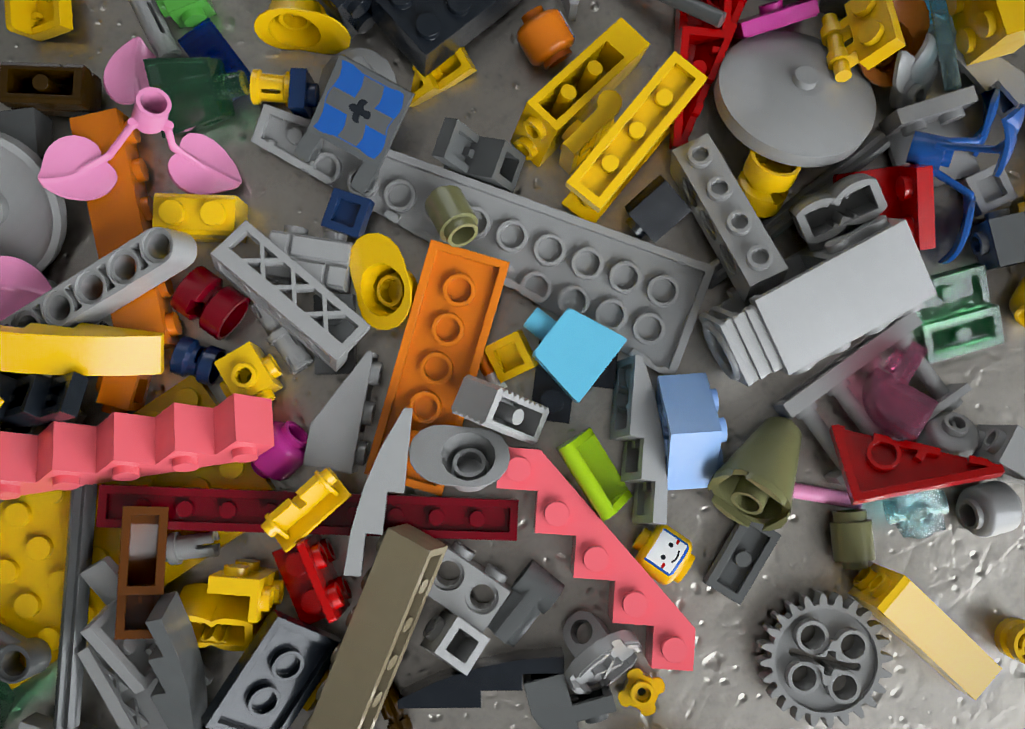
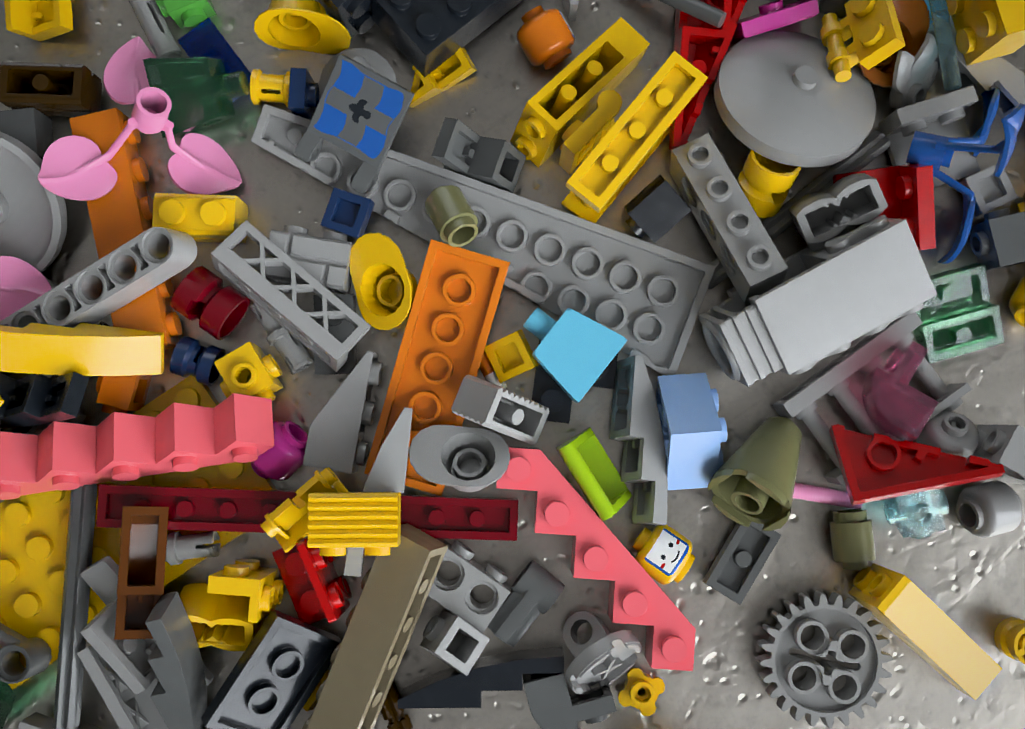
none -> yellow brick [307,492,401,556]

